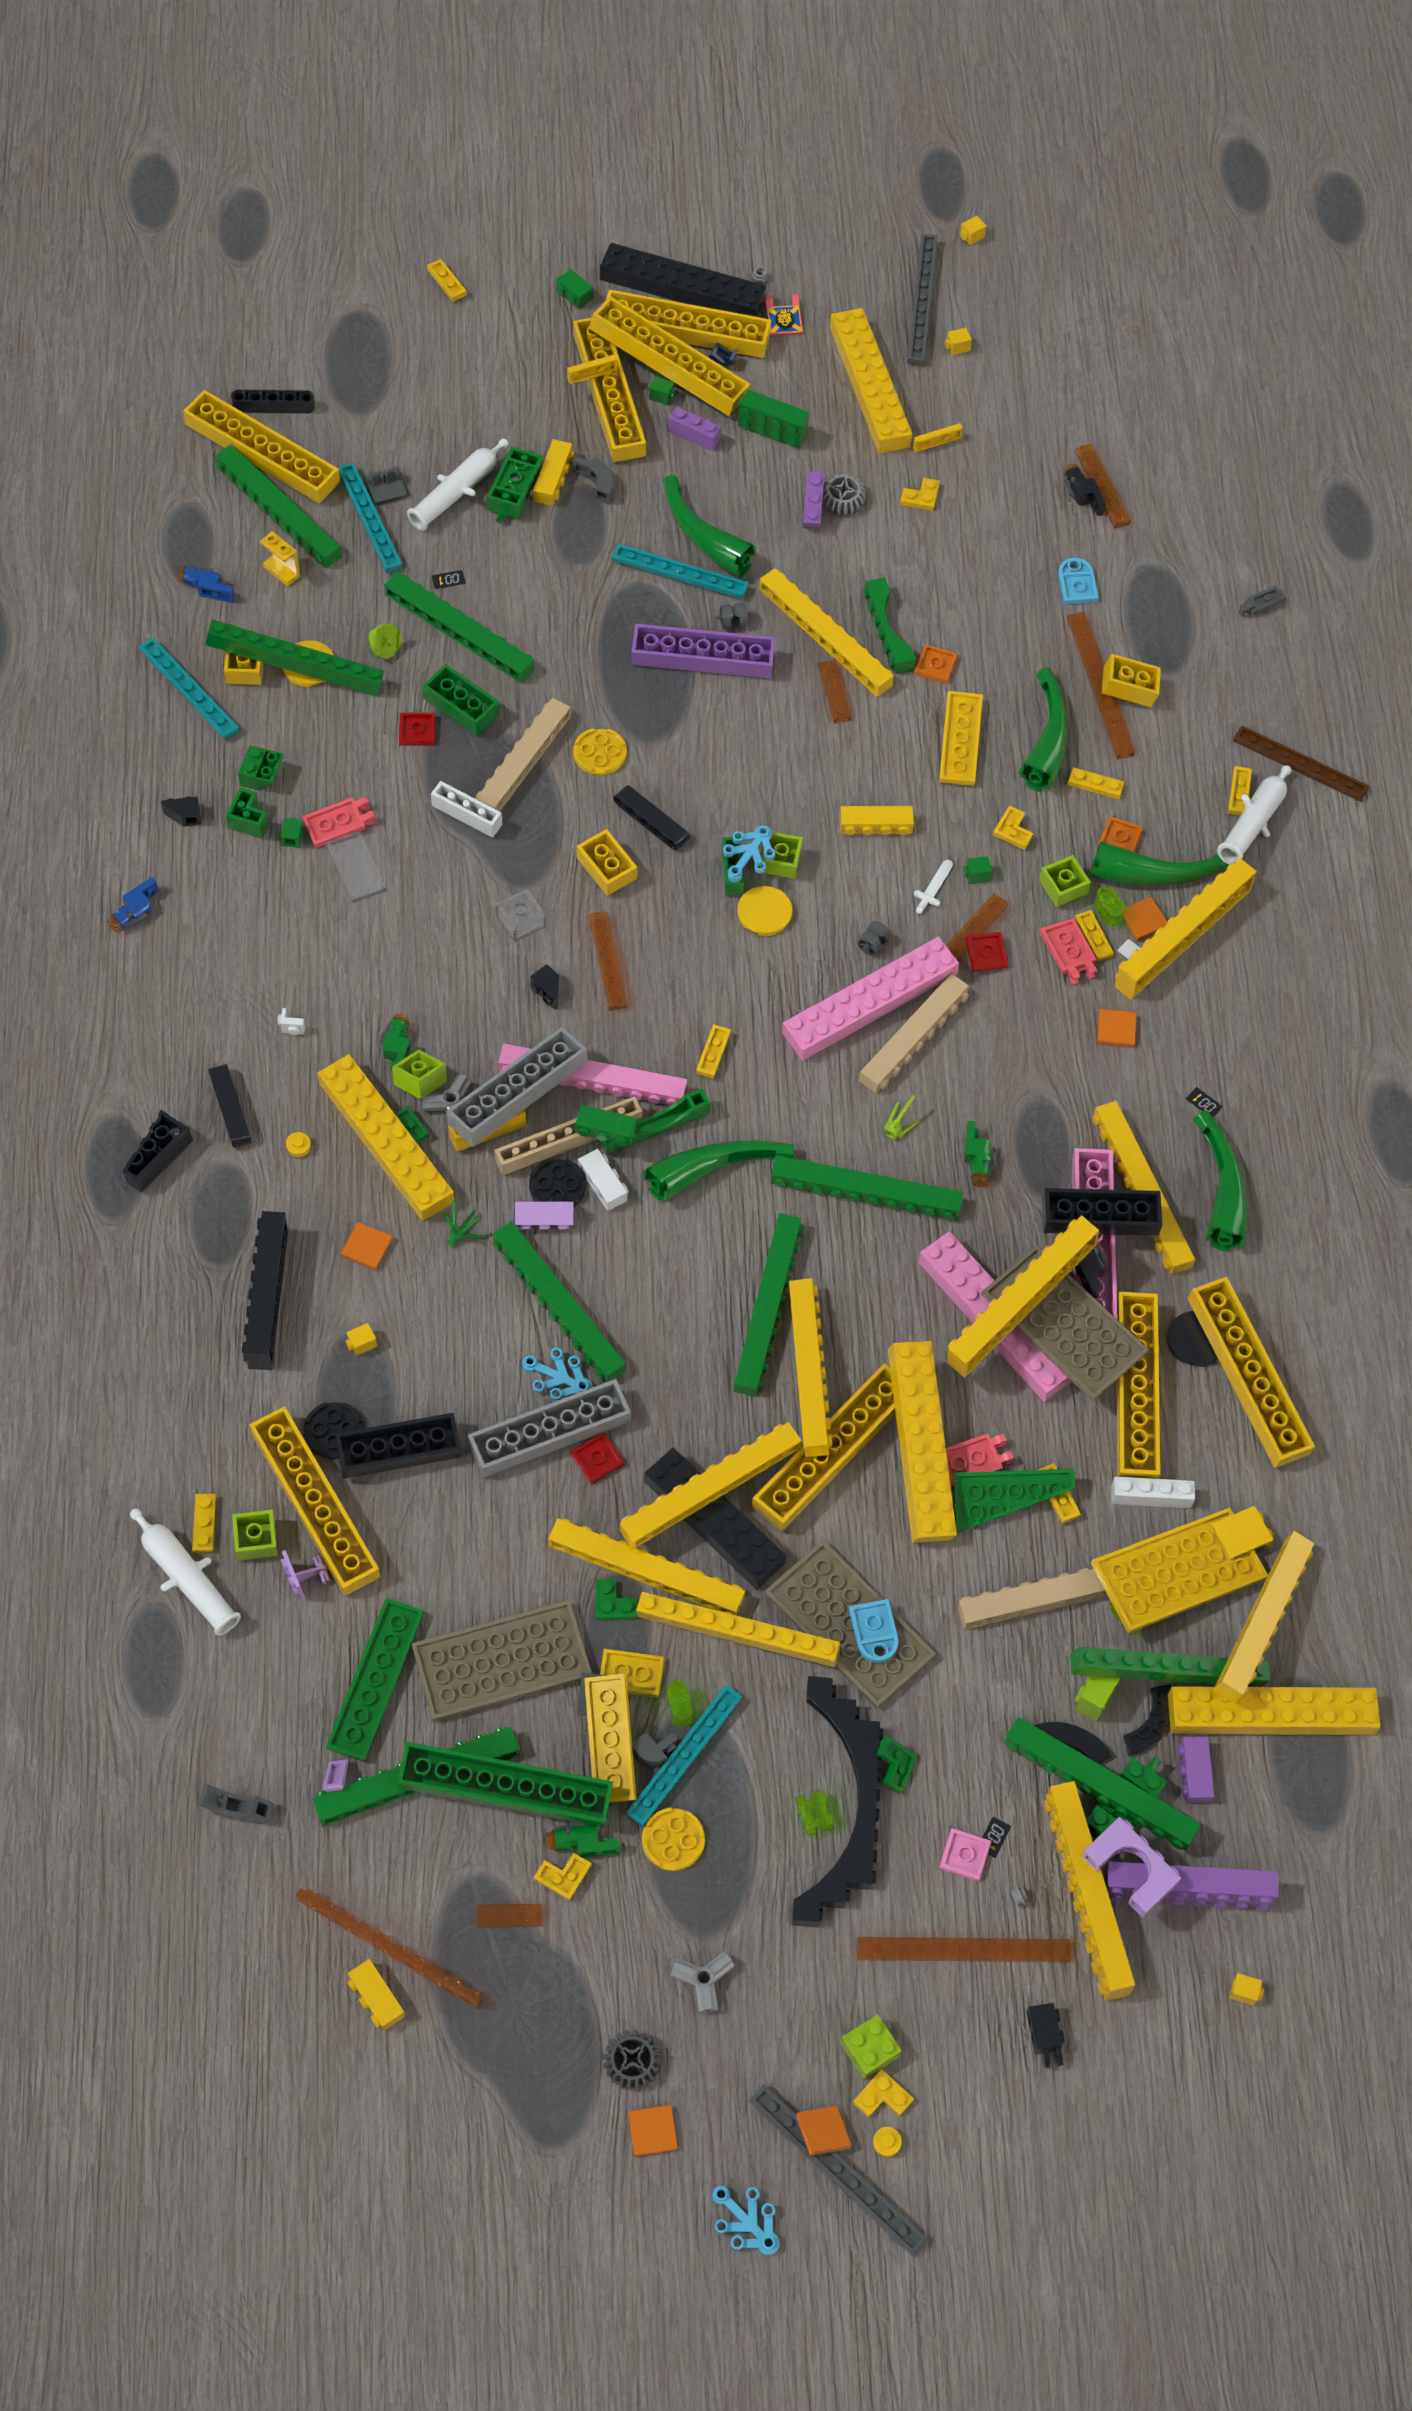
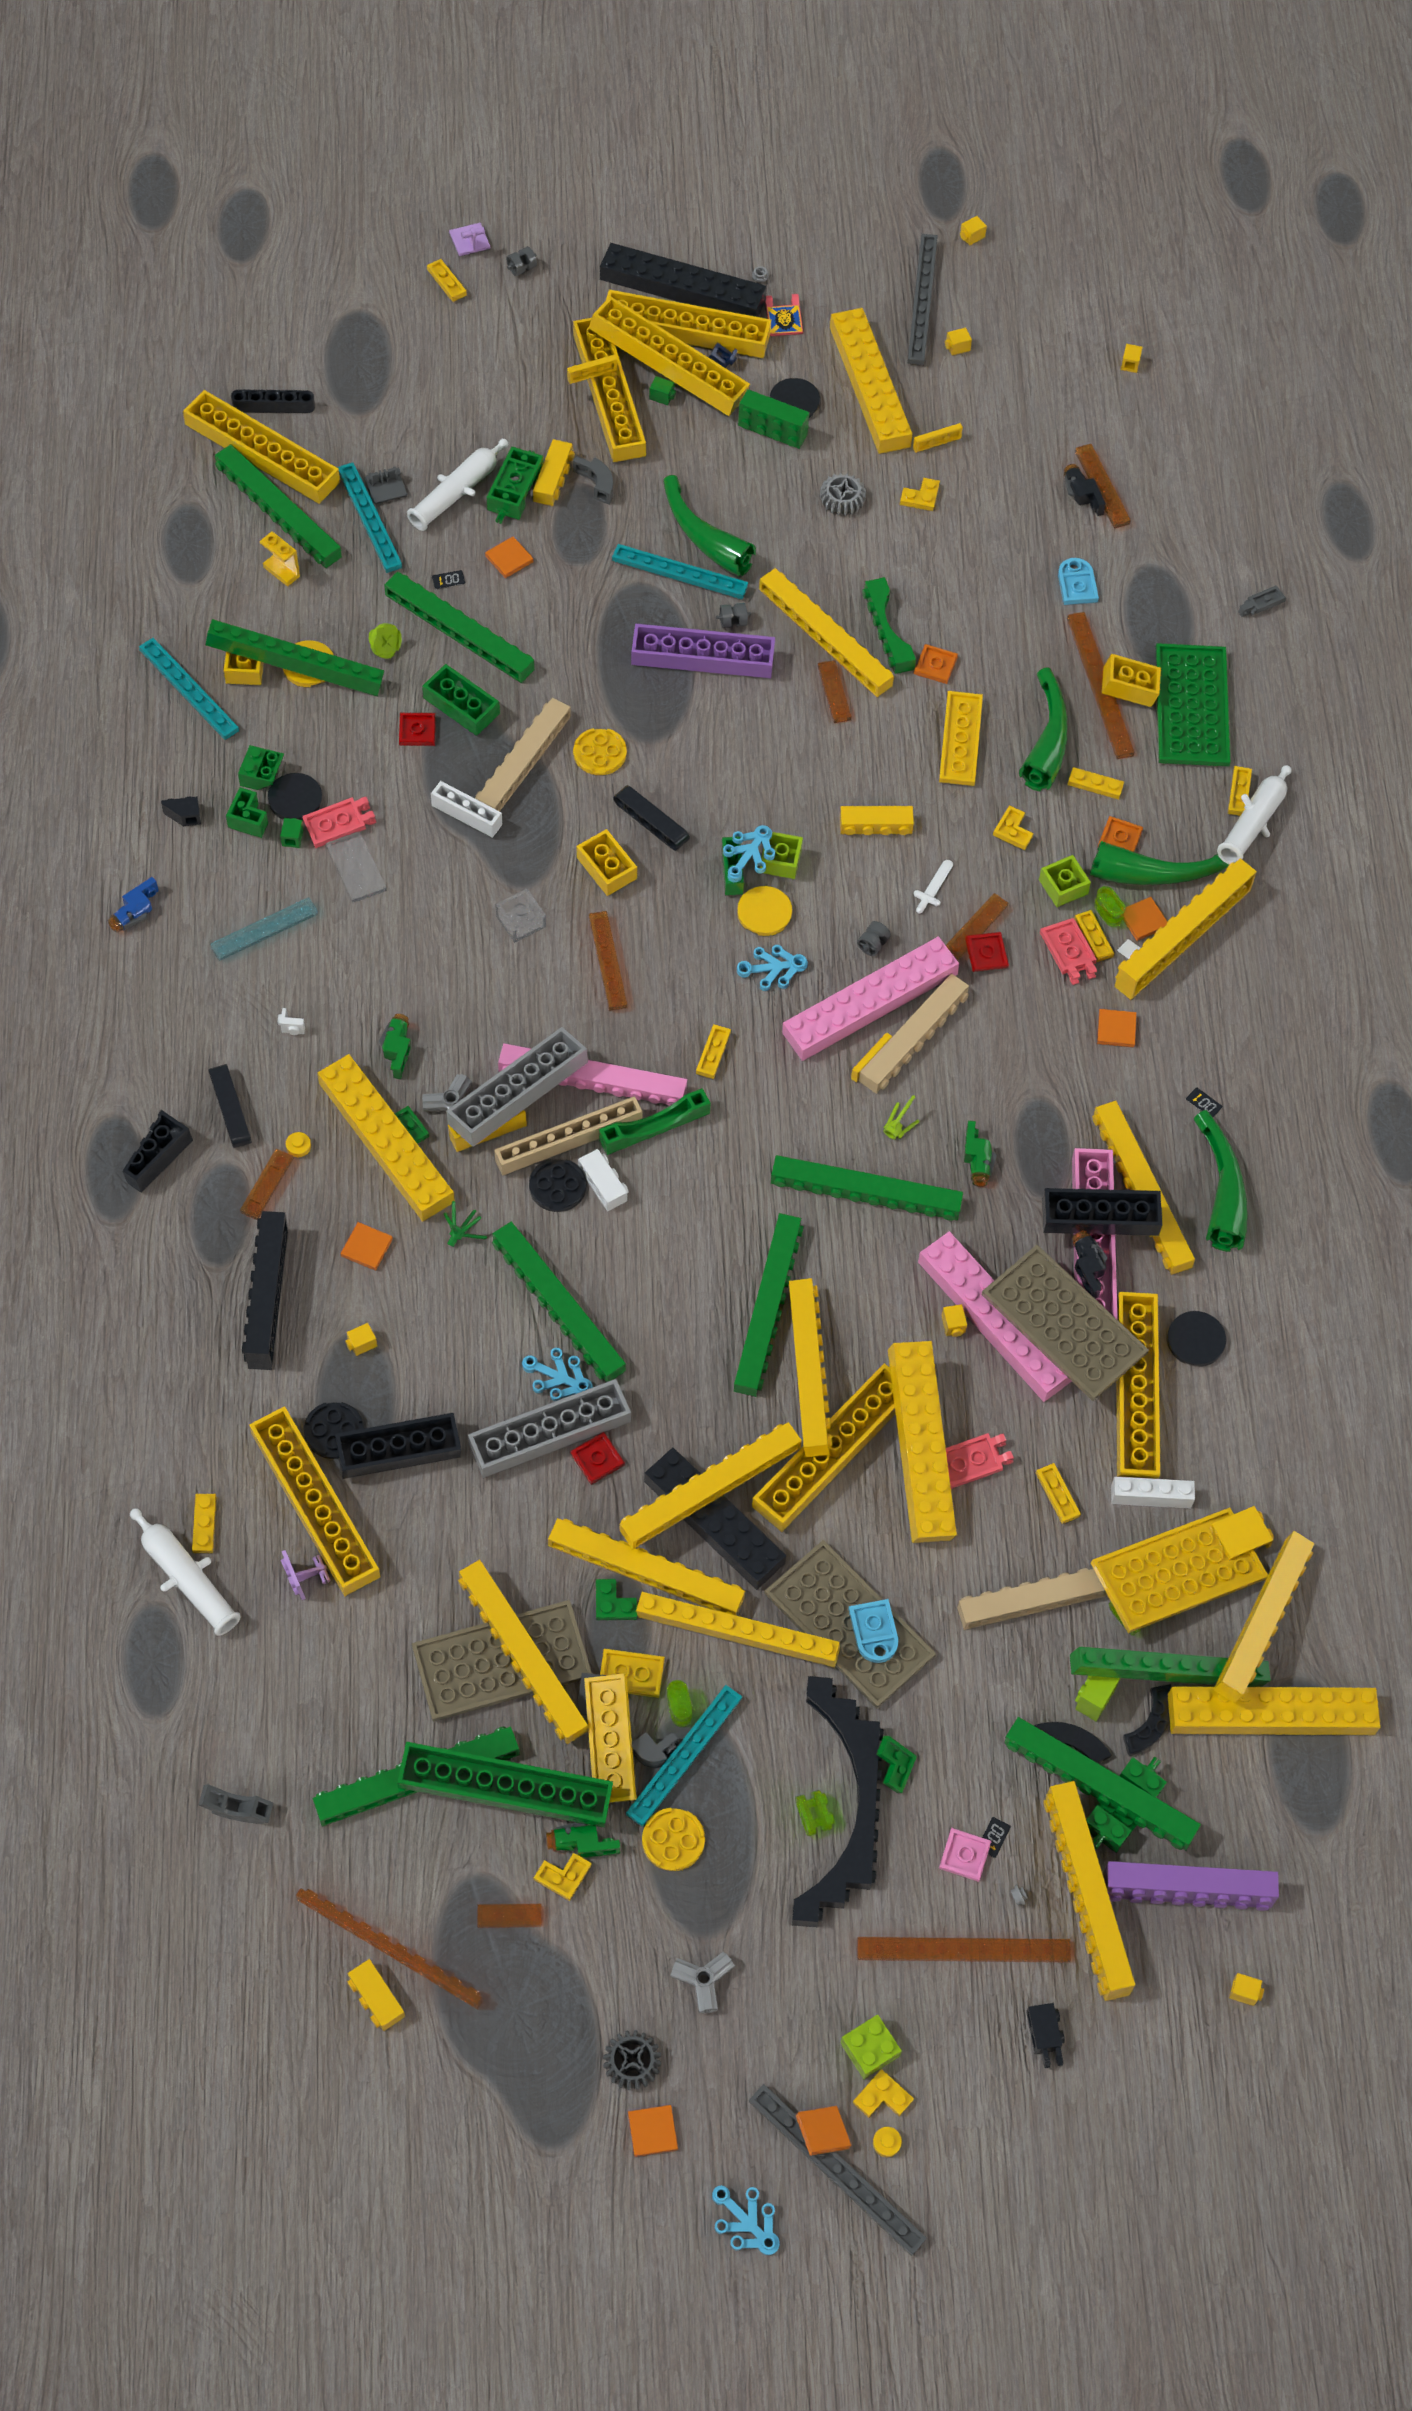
blue plate [177,566,235,603] -> none
lime brick [232,1509,278,1561] -> none
lavender tile [322,1759,349,1792] -> none
green plate [326,1598,424,1762] -> none
lime brick [392,1049,447,1099] -> none
lavender brick [515,1202,573,1229] -> none
black slope [530,964,559,1009] -> none
green brick [556,269,593,309] -> none
green brick [575,1104,637,1146] -> none
green brick [643,1140,794,1202] -> none
medium lavender brick [668,407,721,451] -> none
medium lavender brick [803,471,825,529] -> none
yellow brick [947,1215,1099,1378] -> none
green wing [953,1469,1075,1533] -> none
green brick [963,856,992,884] -> none
lavender arch [1082,1817,1181,1918] -> none
medium lavender brick [1177,1737,1214,1804] -> none
yellow brick [1187,1276,1315,1469] -> none
reddish brown tile [1233,725,1370,802] -> none
none -> clear light blue plate [210,897,318,961]
none -> clear orange plate [240,1149,294,1220]
none -> black tile [268,773,322,820]
none -> lavender plate [449,223,490,256]
none -> yellow brick [458,1559,588,1744]
none -> orange tile [485,536,533,579]
none -> dark grey wheel [506,246,537,276]
none -> medium azure plant [737,945,808,991]
none -> black tile [770,378,820,418]
none -> yellow tile [851,1033,892,1083]
none -> yellow brick [941,1304,967,1337]
none -> yellow brick [1121,344,1143,373]
none -> green plate [1155,643,1230,767]

